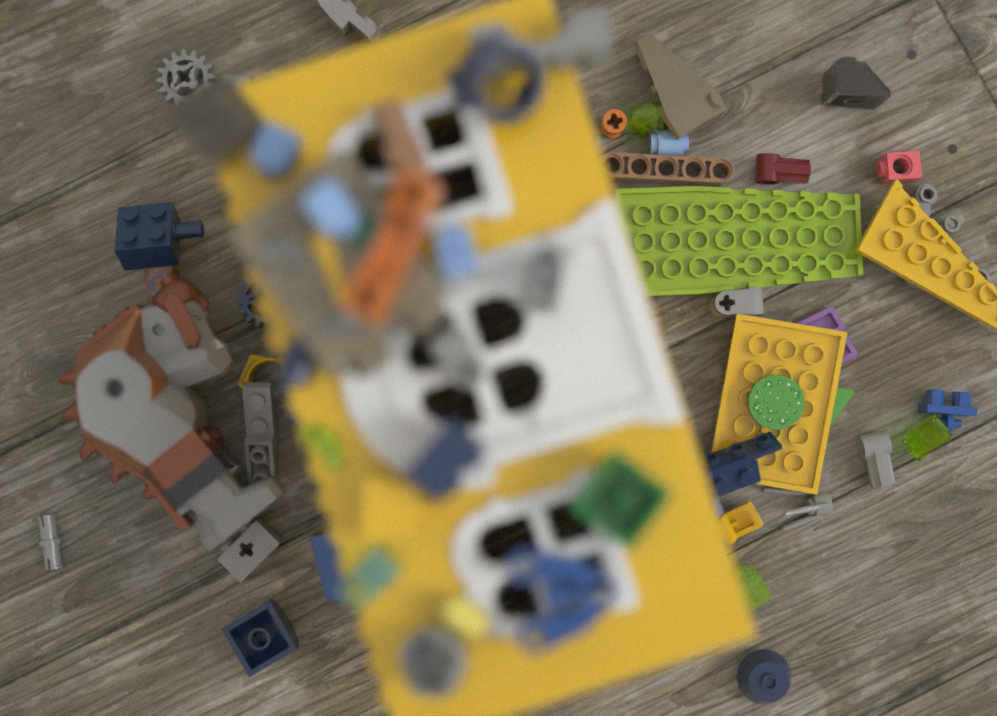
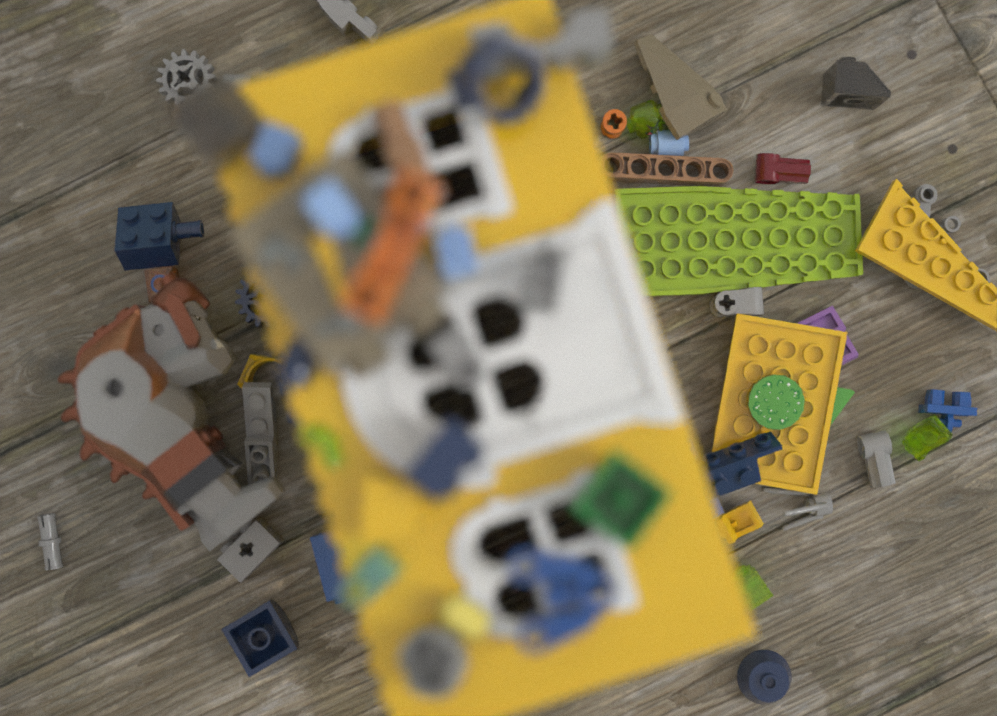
coral brick [876,151,922,185] -> none

